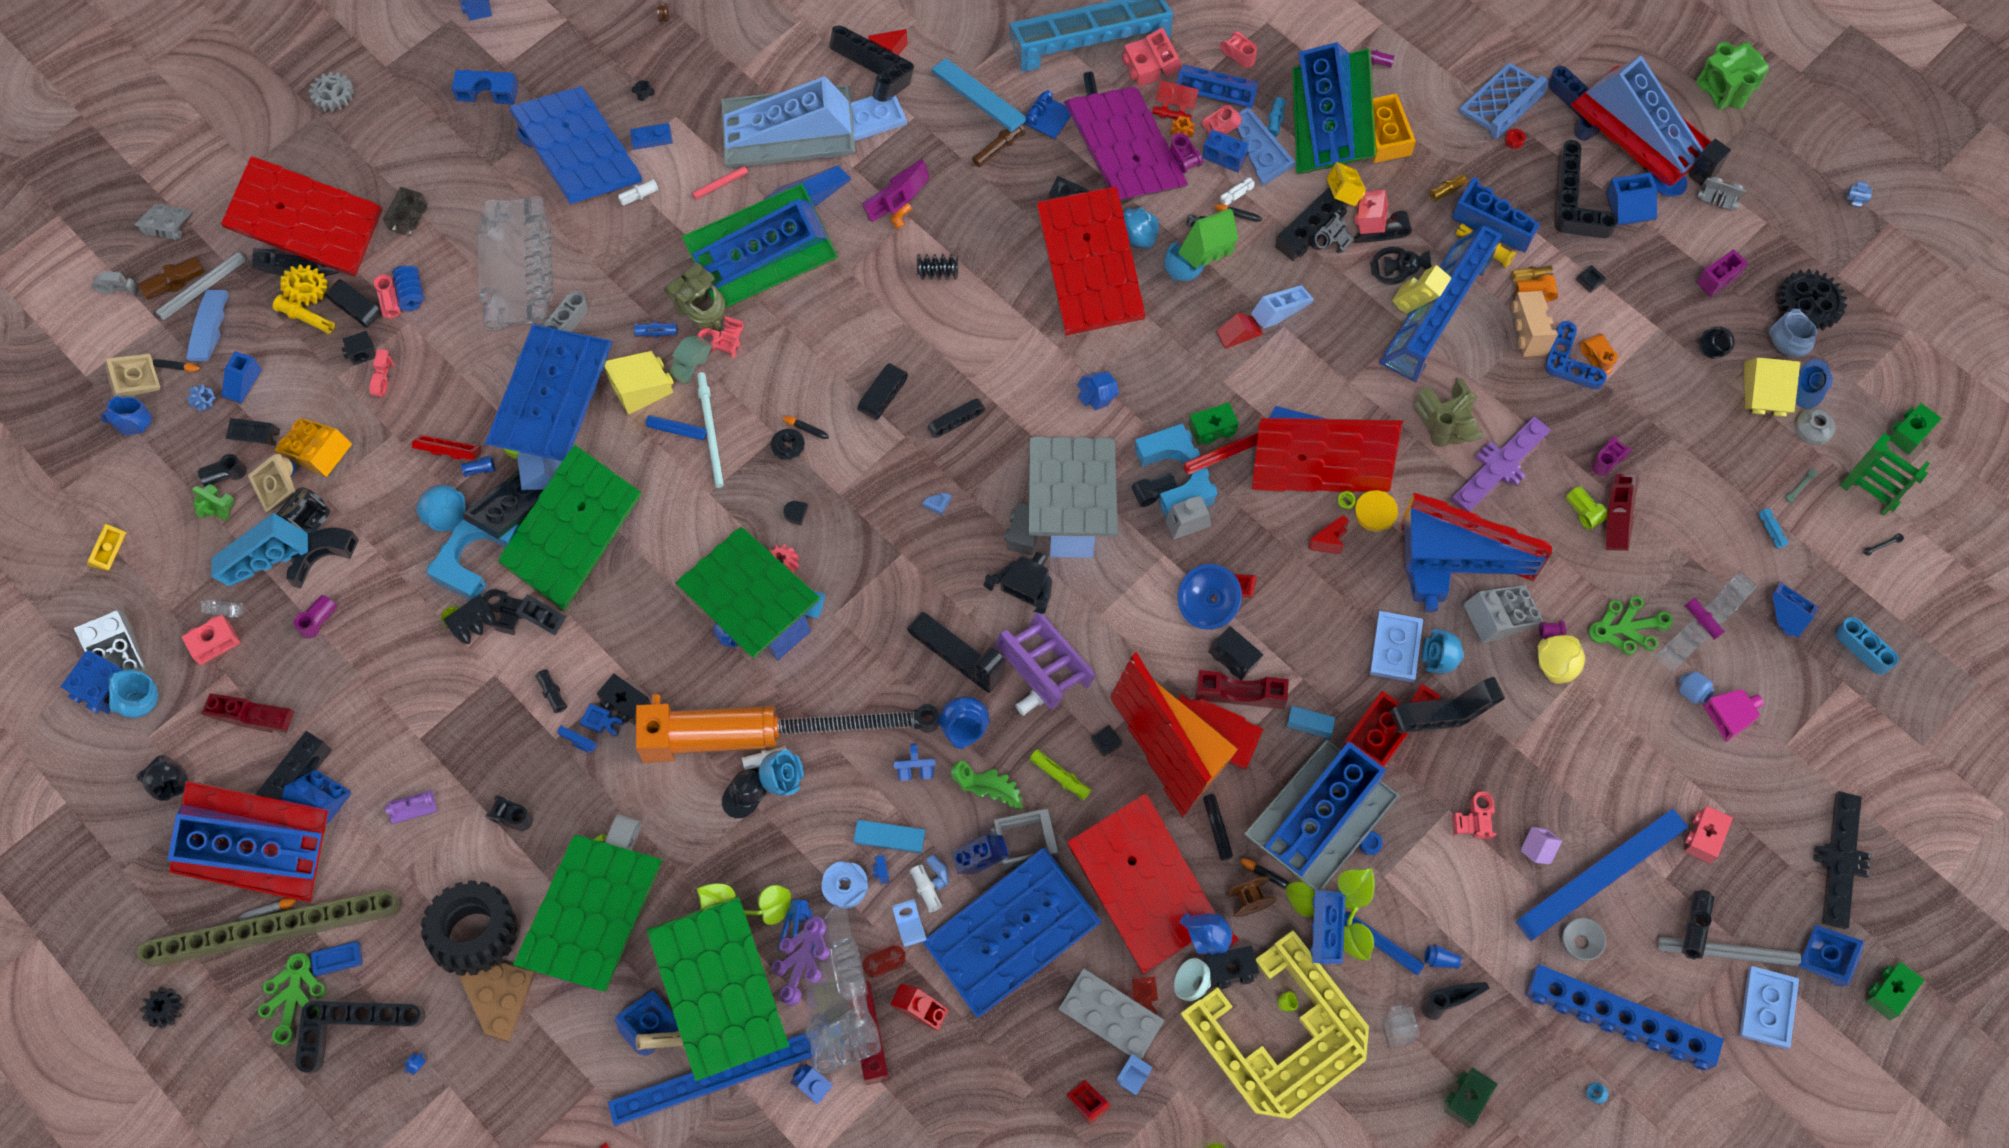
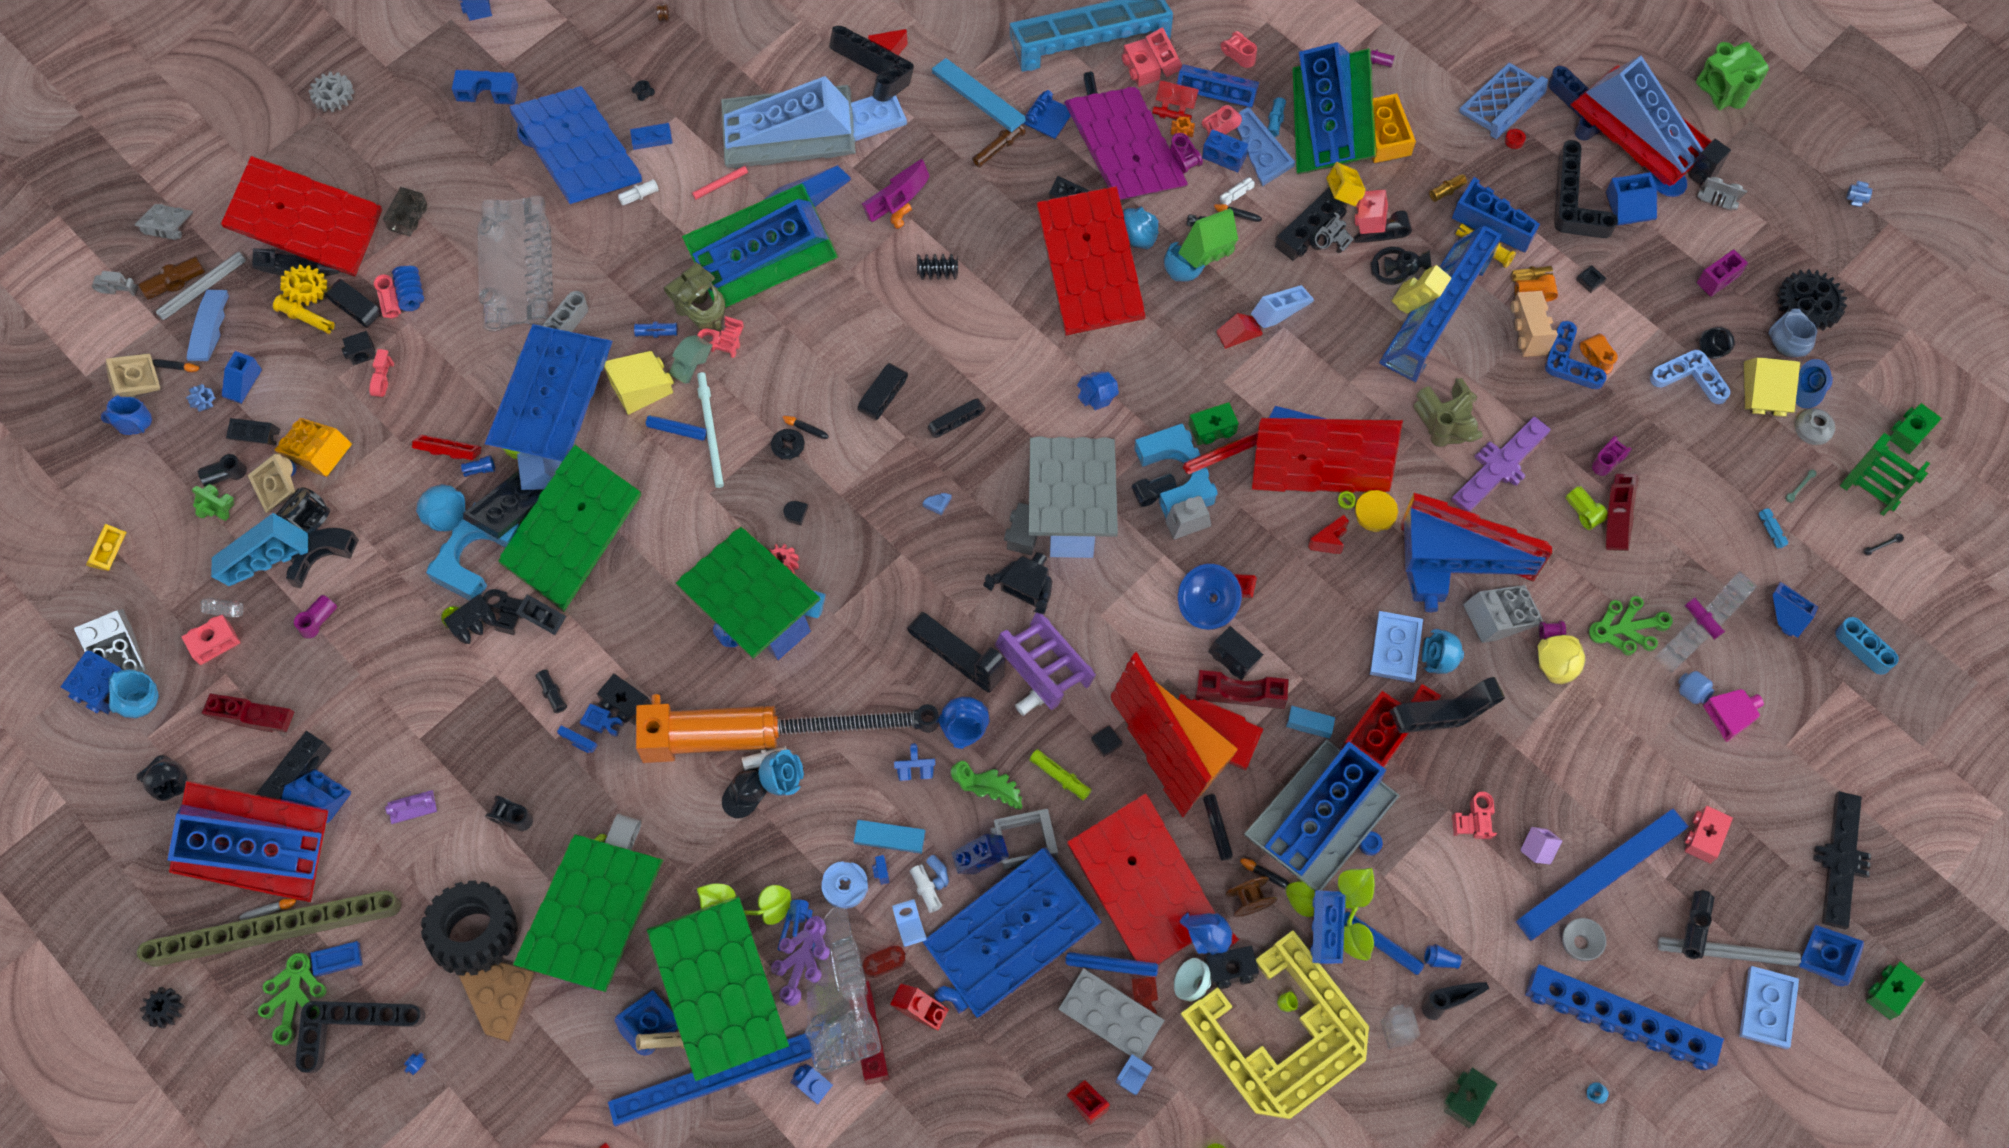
none -> blue arm [934,986,968,1014]
none -> blue axle [1065,952,1158,977]
none -> light blue beam [1650,350,1730,404]

